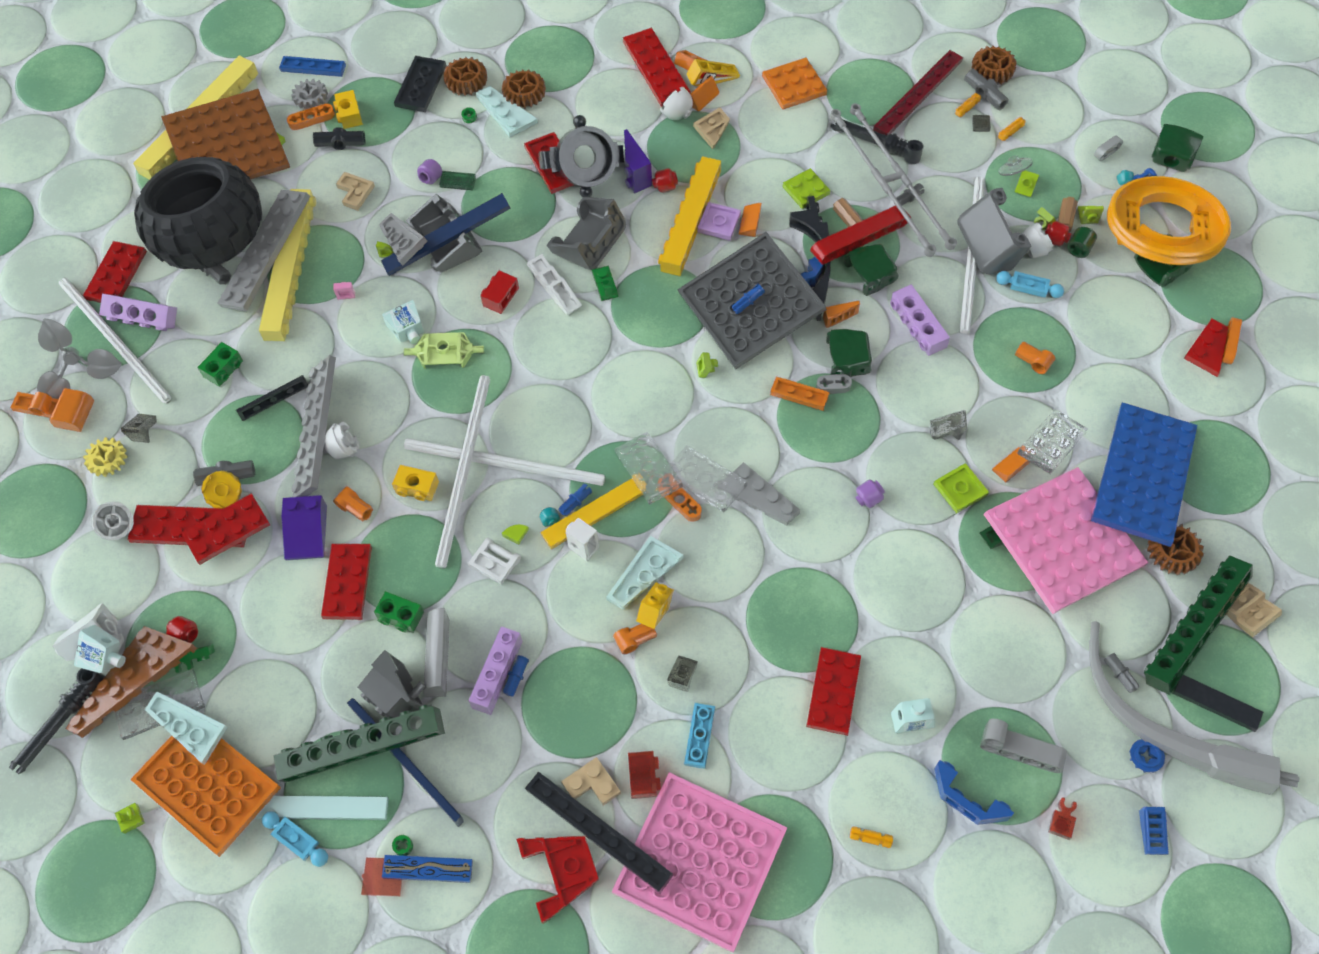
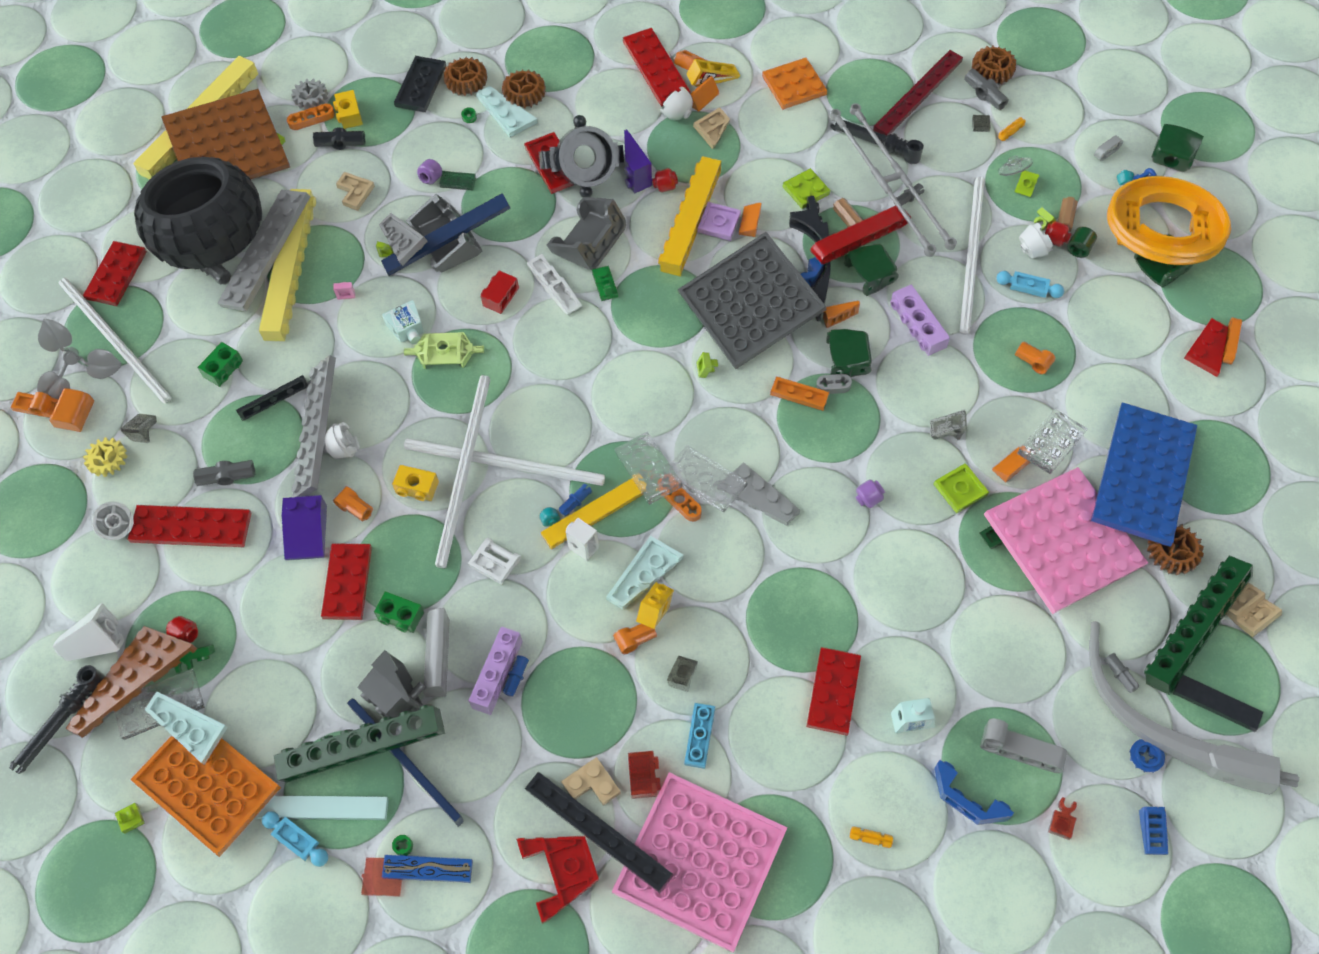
light aqua torso [74,625,126,673] -> none
lavender brick [99,294,177,331] -> none
red plate [181,493,270,565] -> none
yellow tile [201,471,242,508] -> none
blue tile [279,56,346,77] -> none
lime tile [501,524,529,545] -> none
blue axle [732,284,765,314] -> none
light orange axle [955,93,981,117] -> none
windscreen [957,188,1031,274] -> none
lime bracket [1077,206,1104,224] -> none

